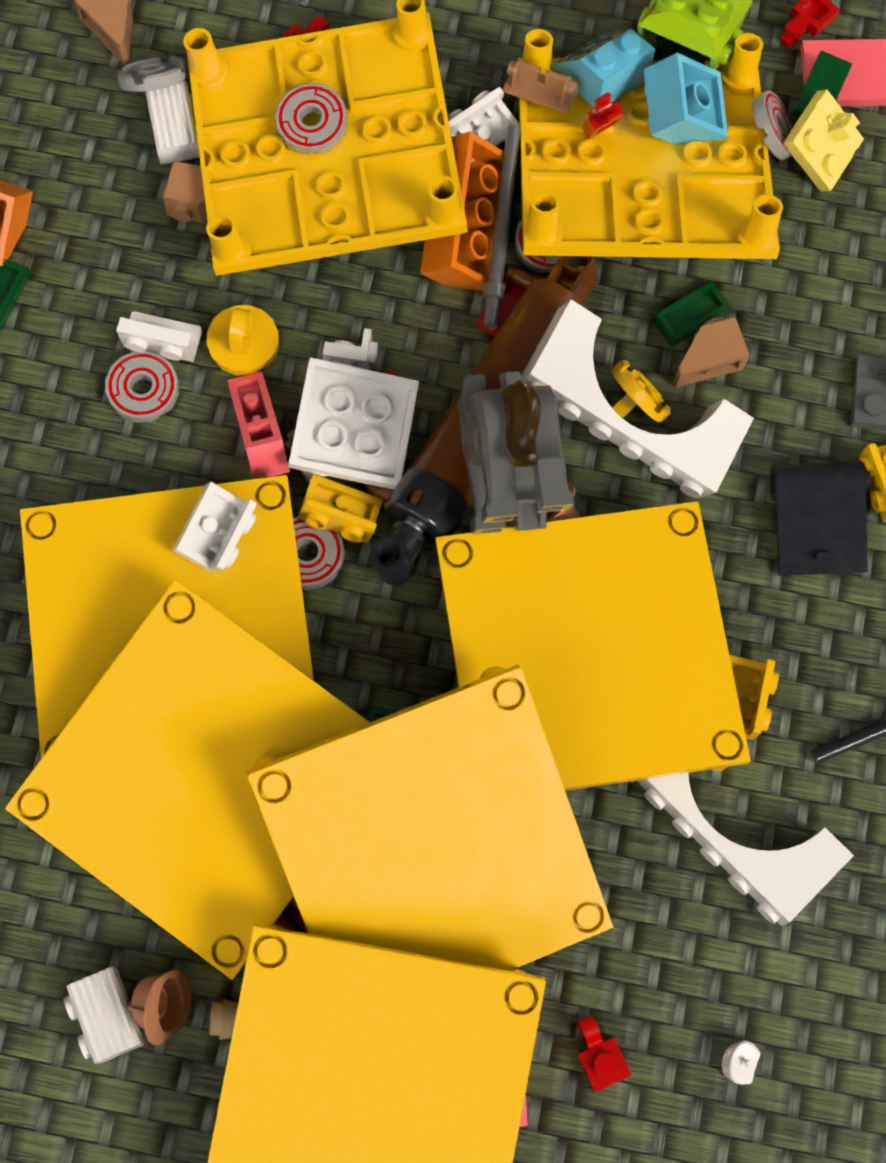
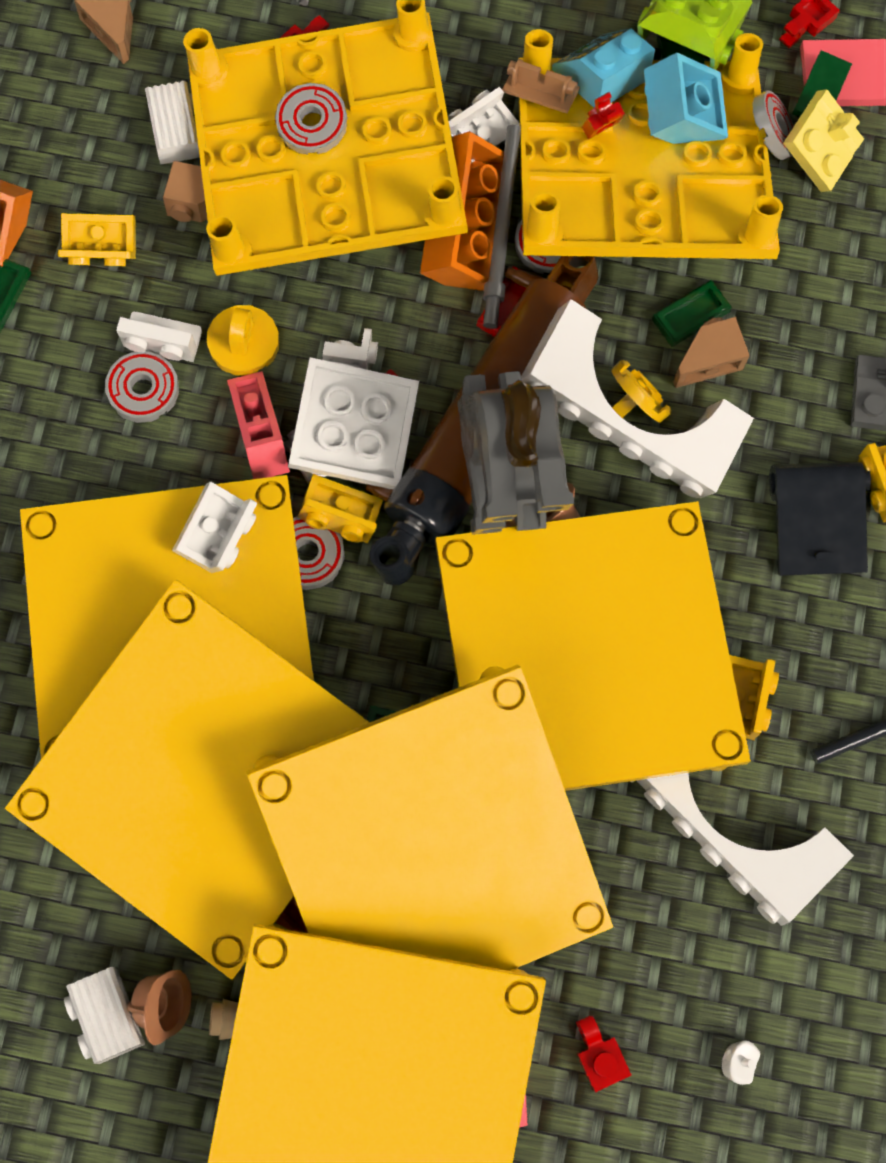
light grey tile [117,56,188,92] -> none
none -> yellow bracket [58,213,136,266]

